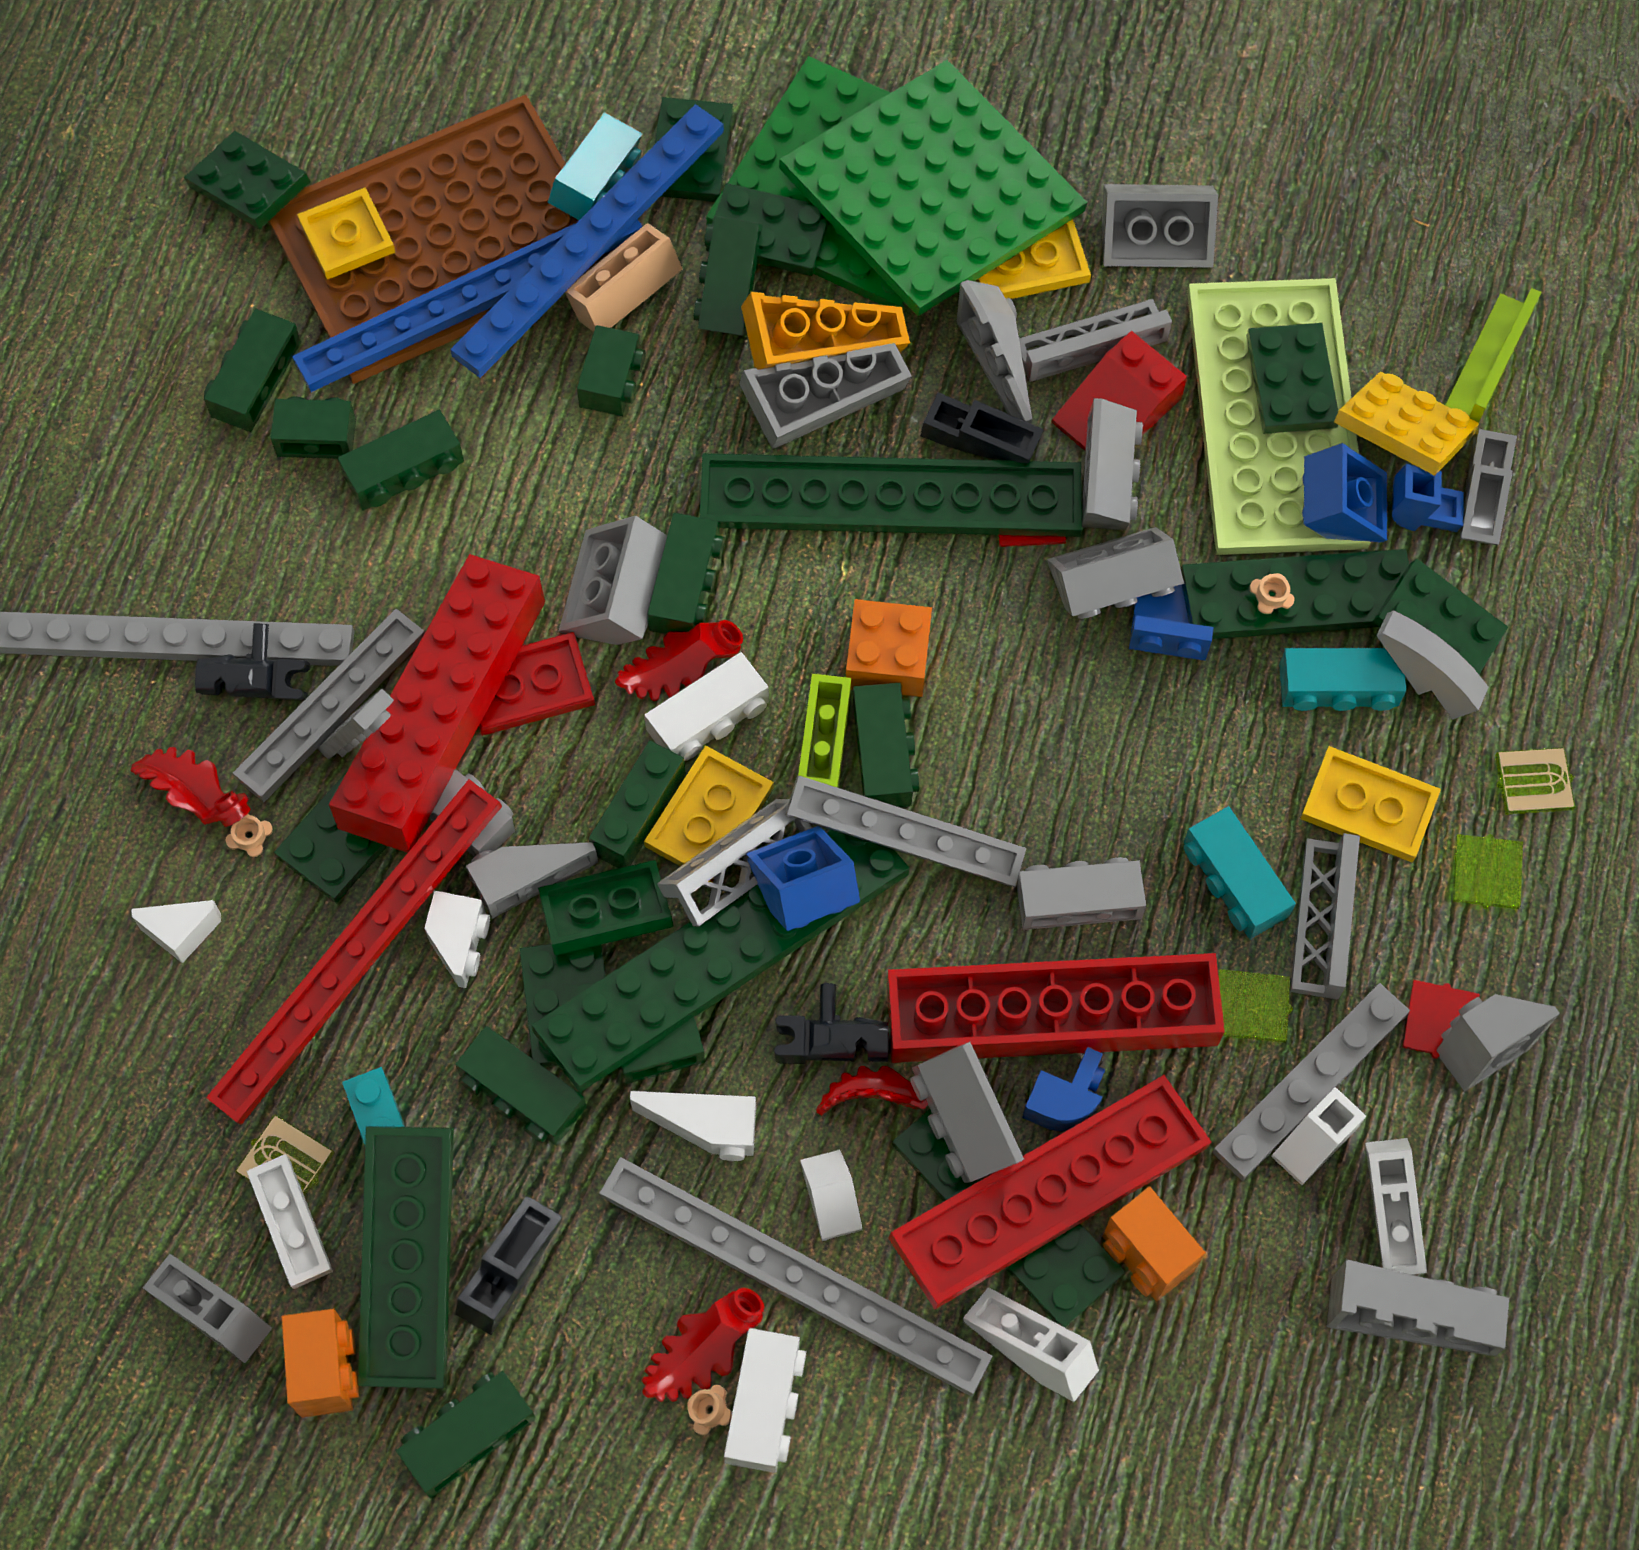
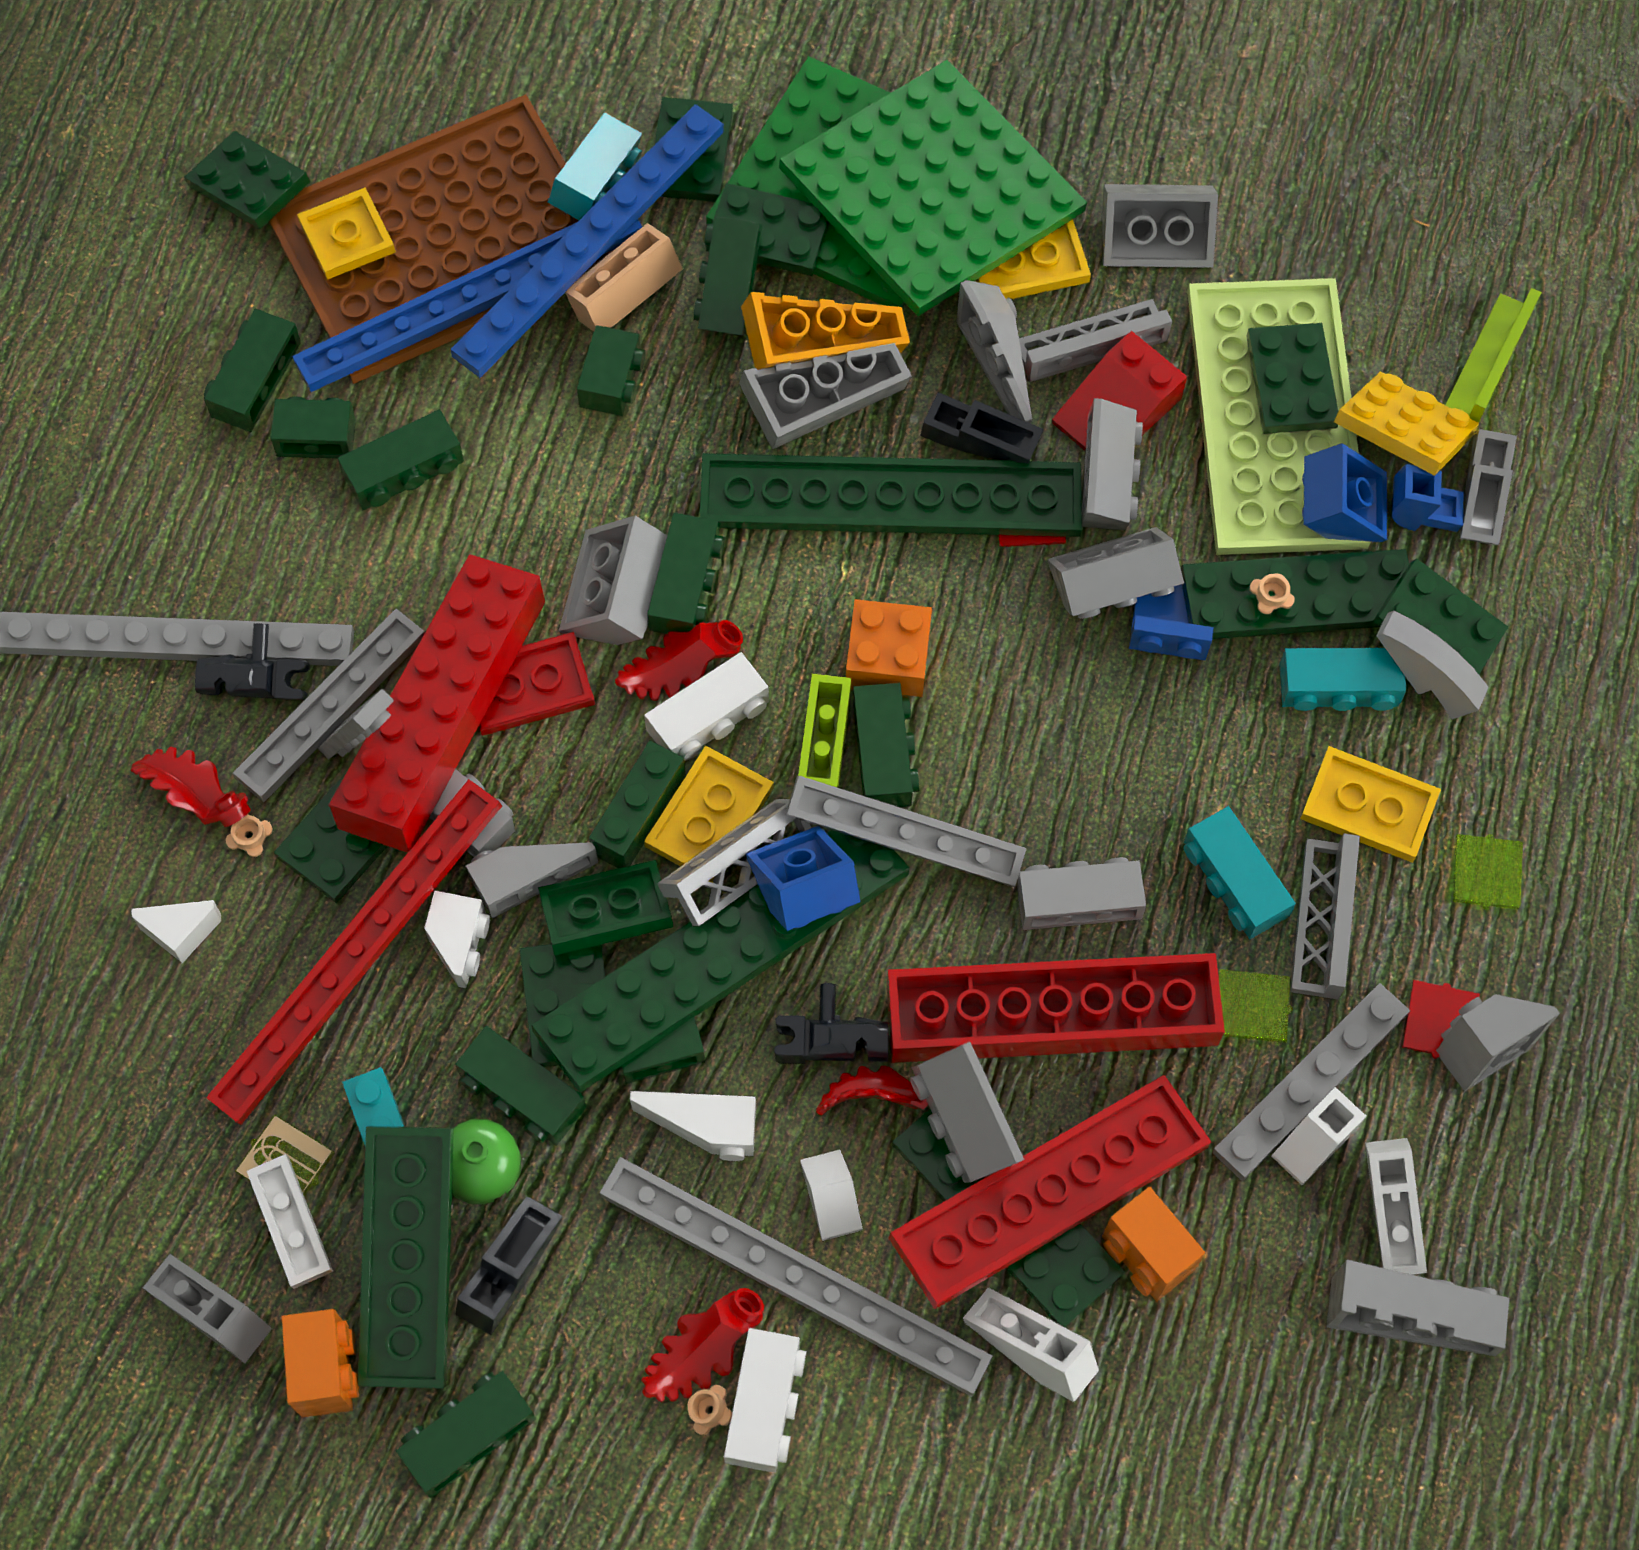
blue brick [1022,1047,1105,1131] -> none
piece [1495,747,1576,815] -> none
none -> bright green cylinder [452,1119,522,1204]

